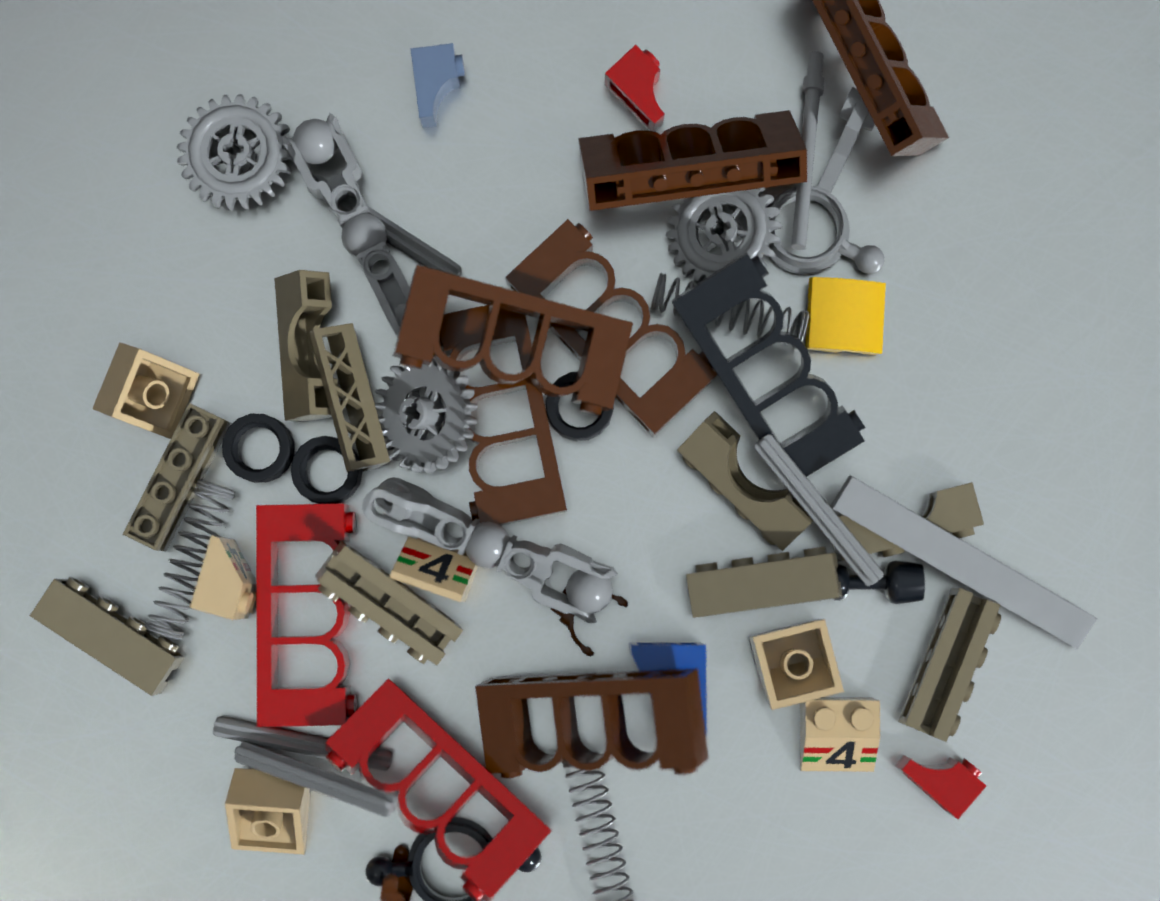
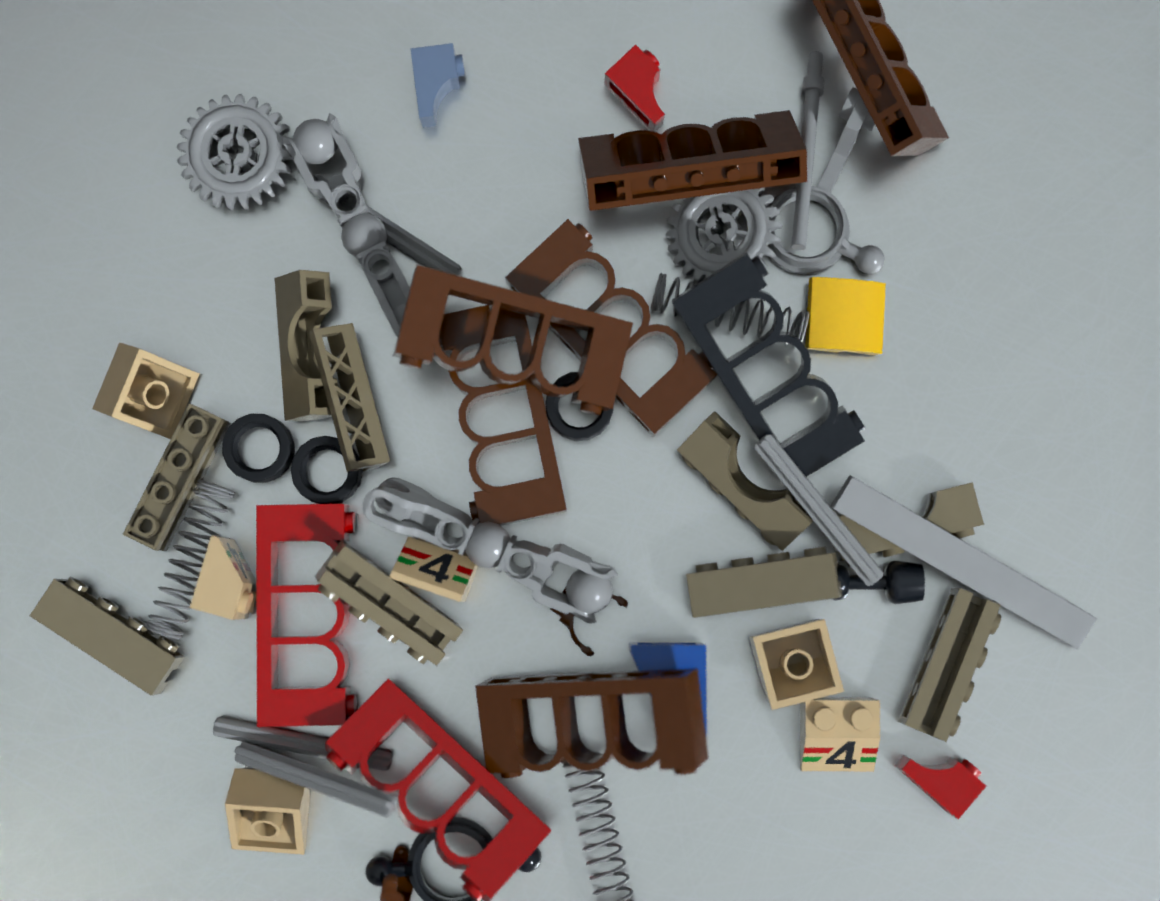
light grey gear [375,359,477,473] -> none

